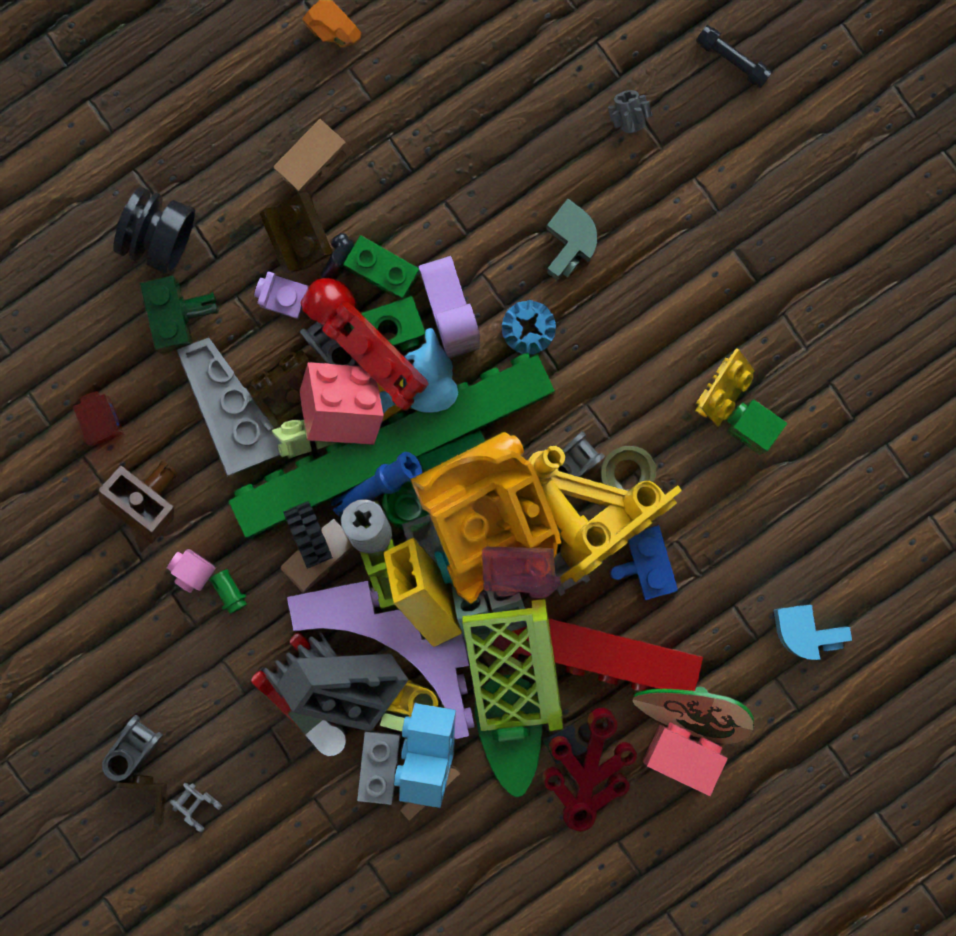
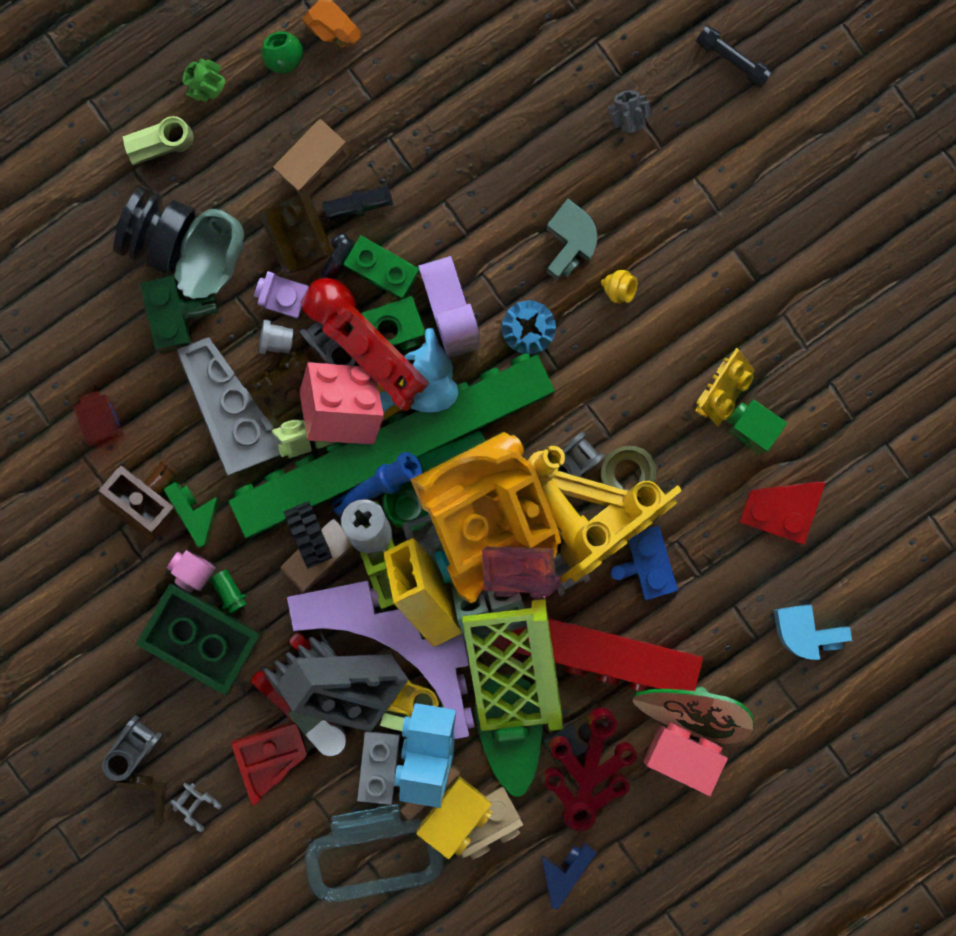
none -> yellowish green piece [123,116,194,165]
none -> dark green brick [135,584,263,695]
none -> green slope [163,482,220,548]
none -> sand green hair [174,209,244,300]
none -> bright green gear [182,58,225,102]
none -> red wing [231,721,307,805]
none -> light grey piece [258,320,293,354]
none -> green piece [260,31,303,74]
none -> clear light blue bar [305,804,443,902]
none -> black pin [323,184,394,223]
none -> yellow brick [416,776,492,859]
none -> tan bracket [461,786,523,860]
none -> dark blue slope [541,841,596,910]
none -> yellow plate [601,270,638,304]
none -> red wing [739,481,826,545]

